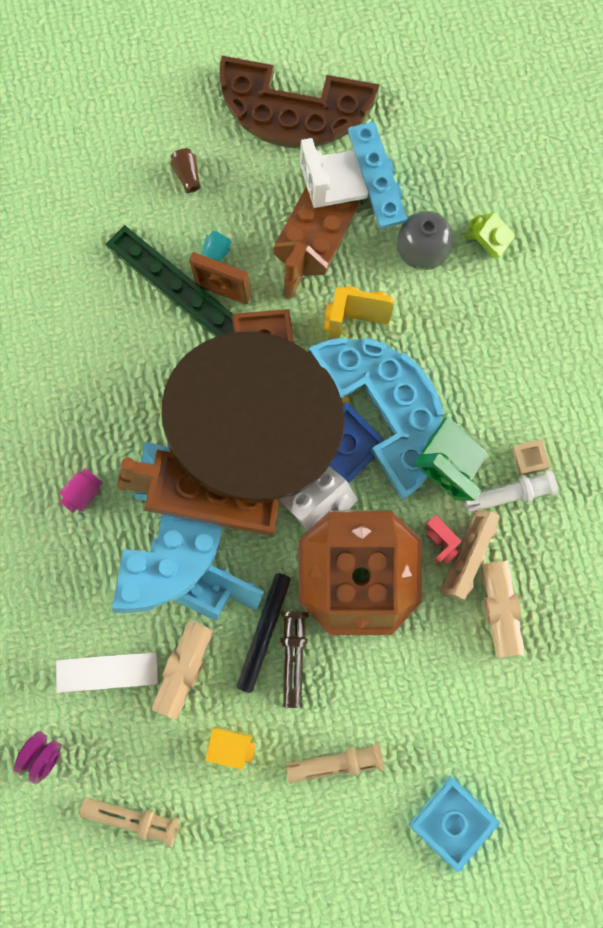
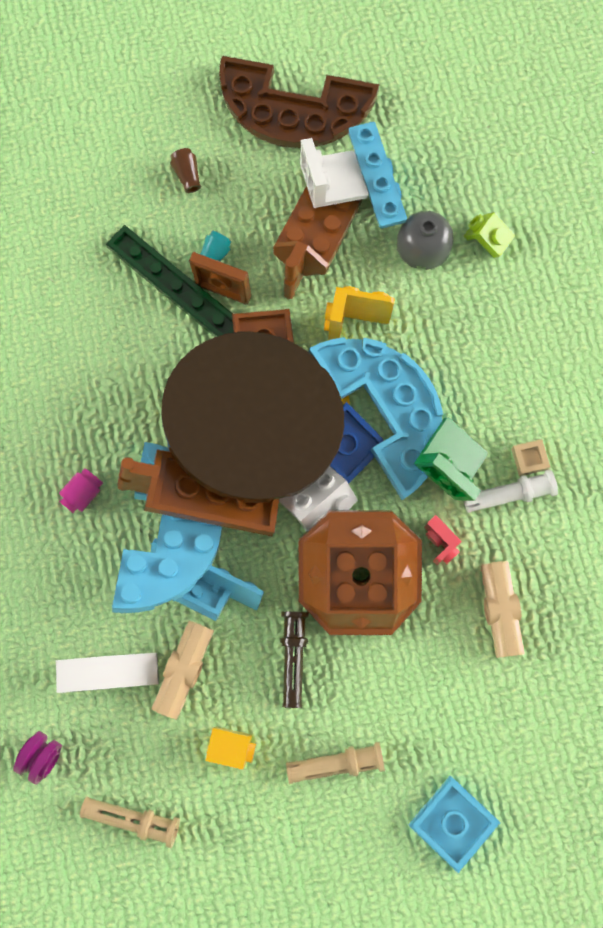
black axle [237,573,291,693] -> none
tan plate [440,511,500,600] -> none

